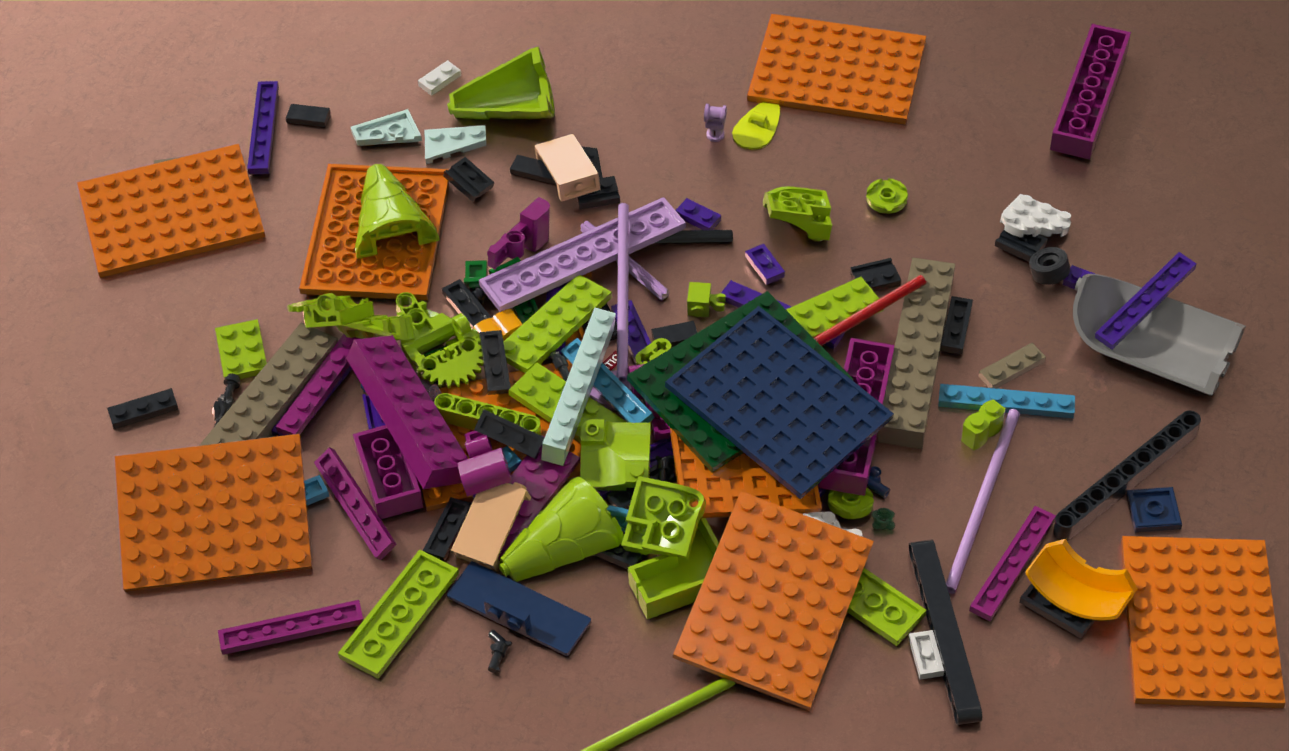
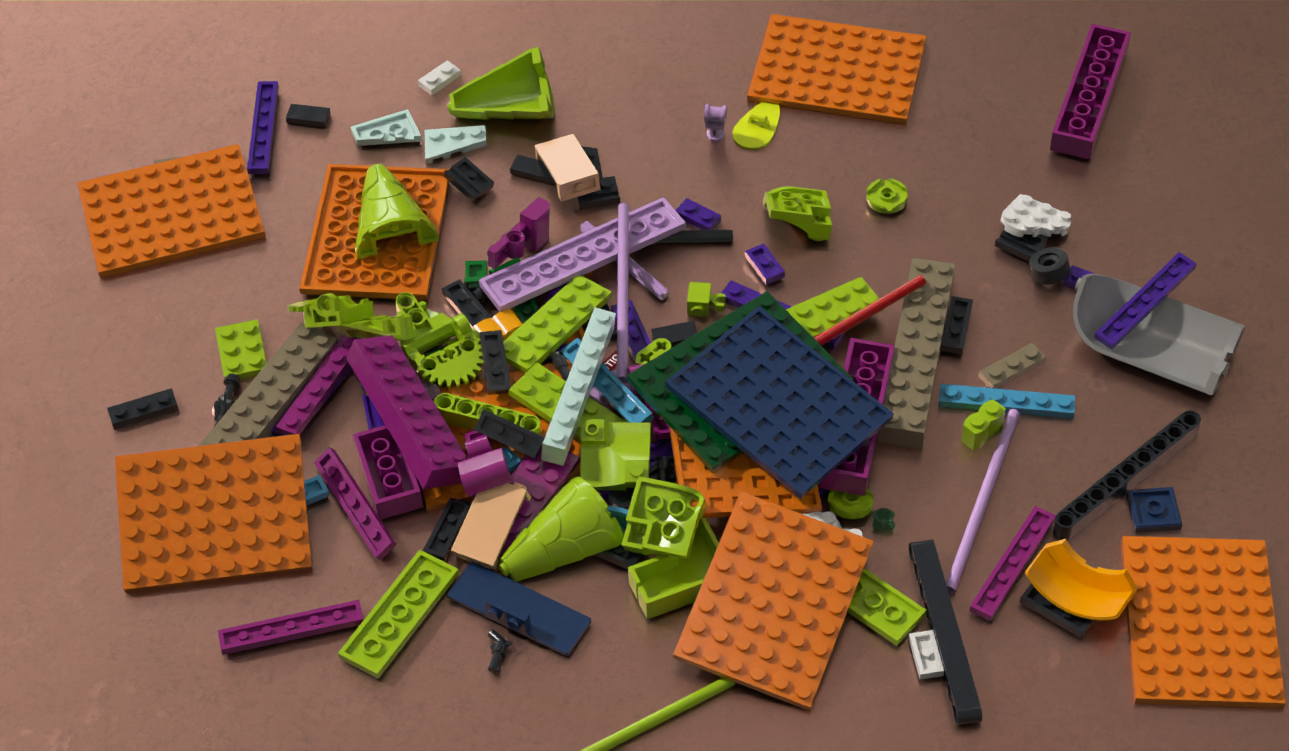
black plate [850,258,901,292] -> none
dark blue arm [867,466,891,499] -> none

